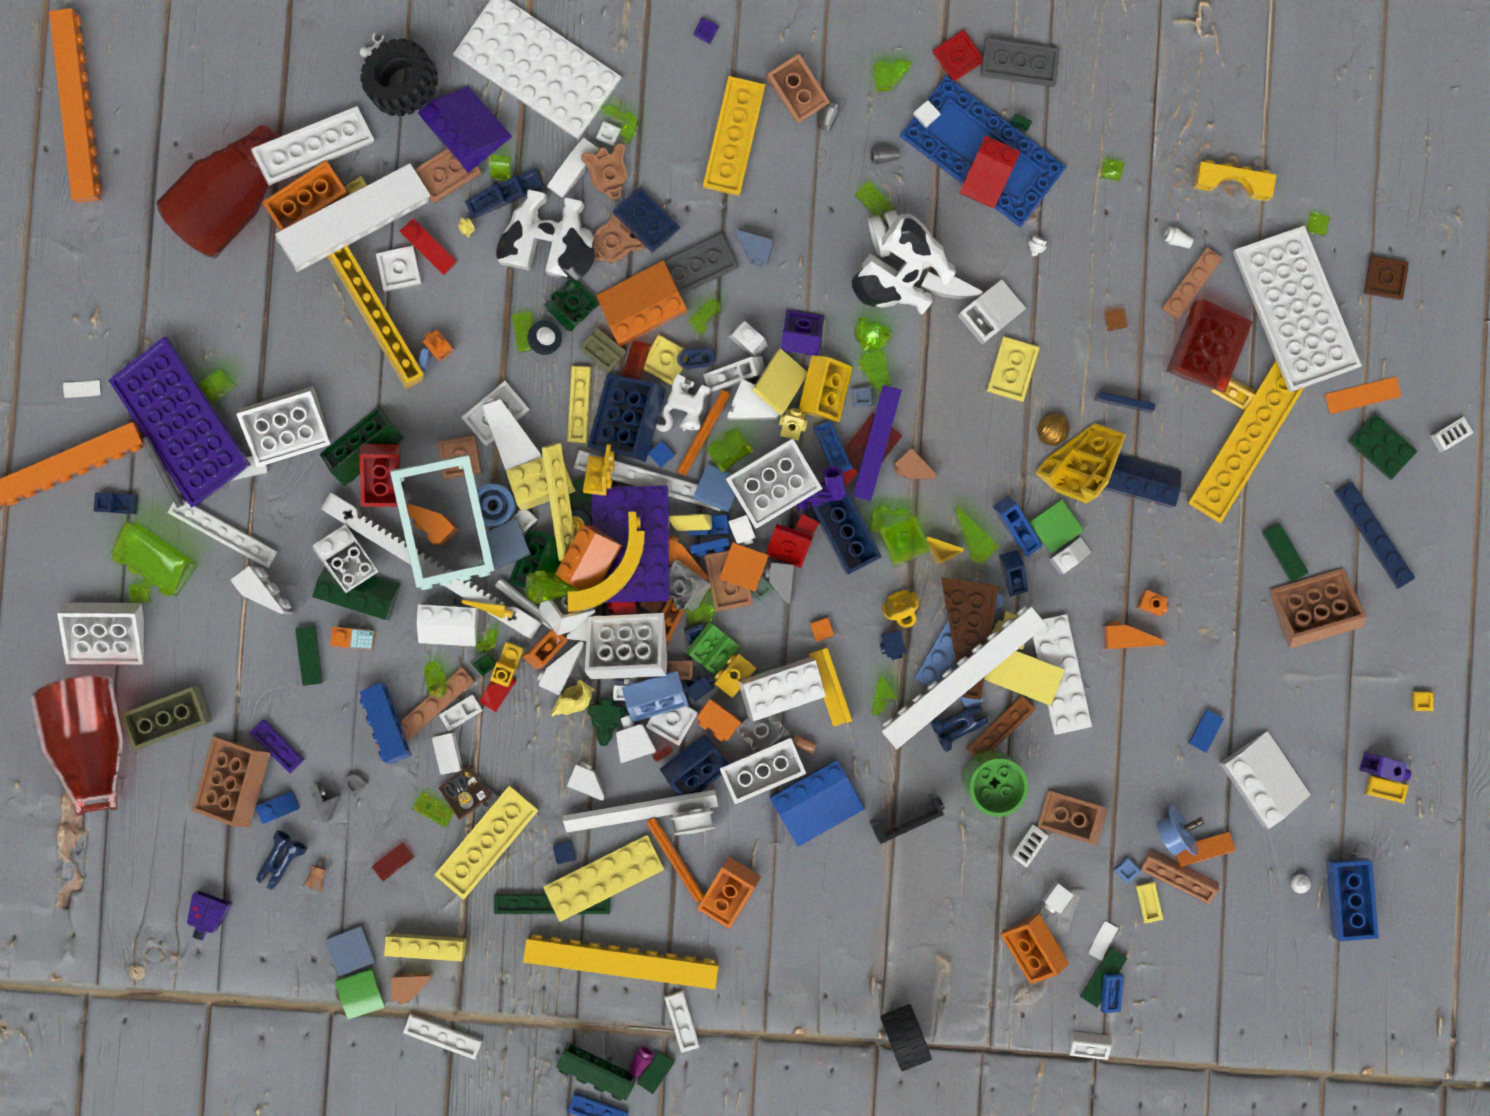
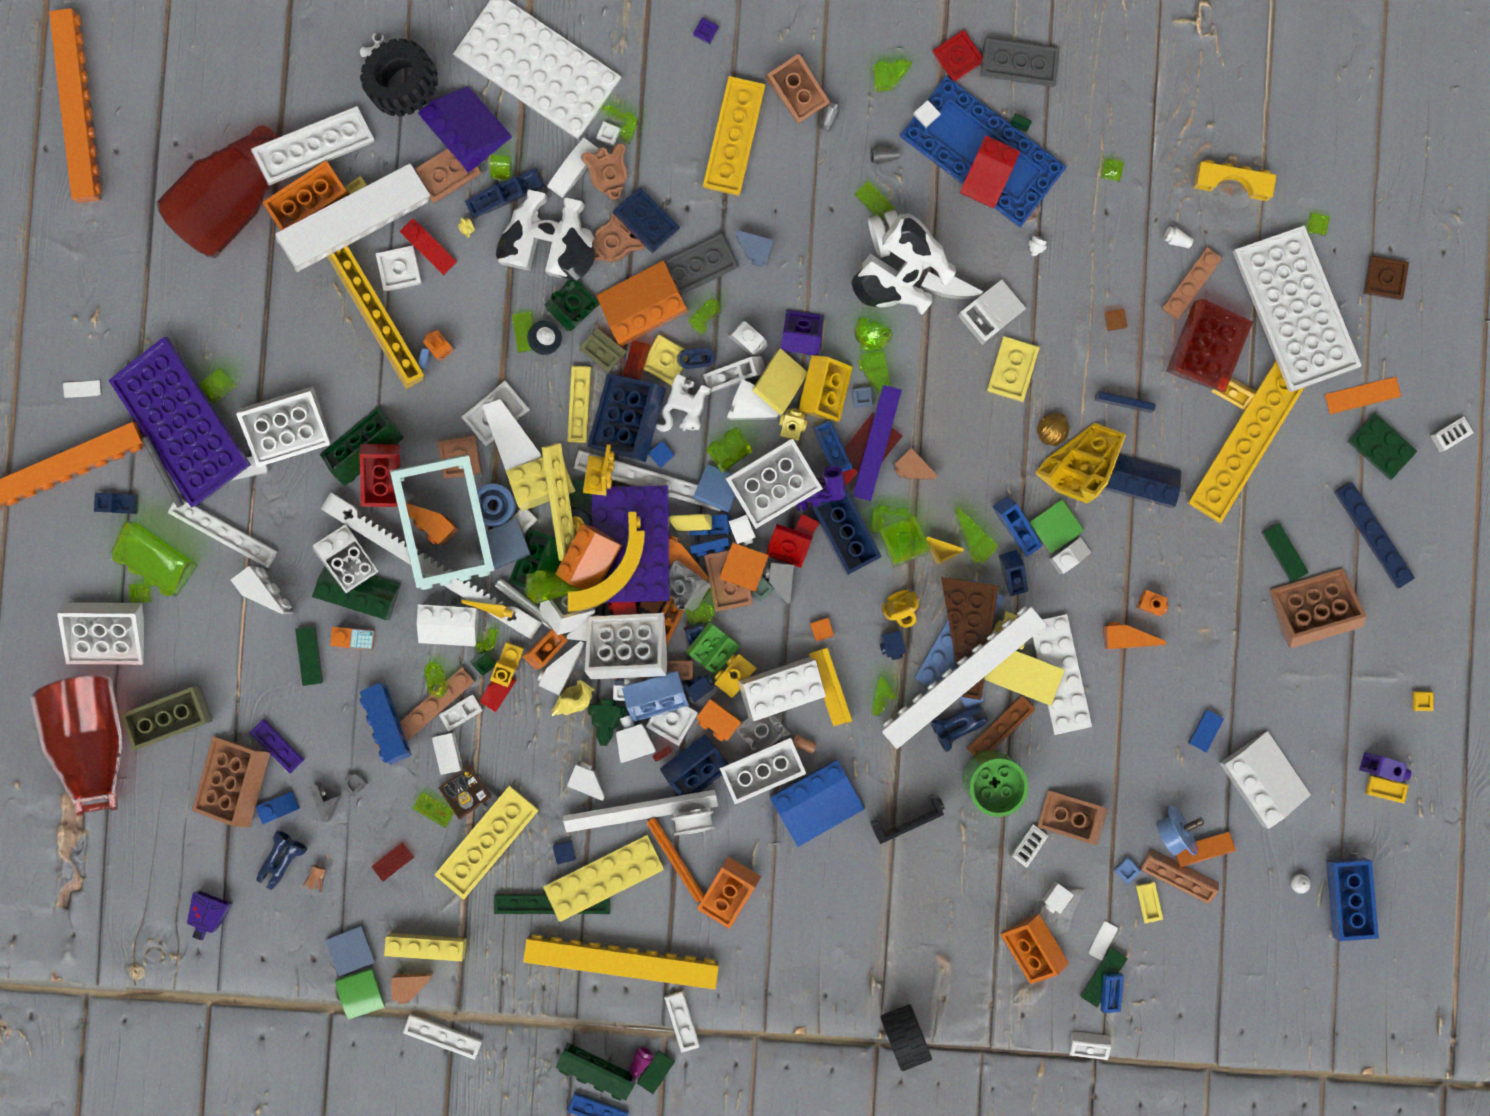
orange axle [677,390,730,476] -> none

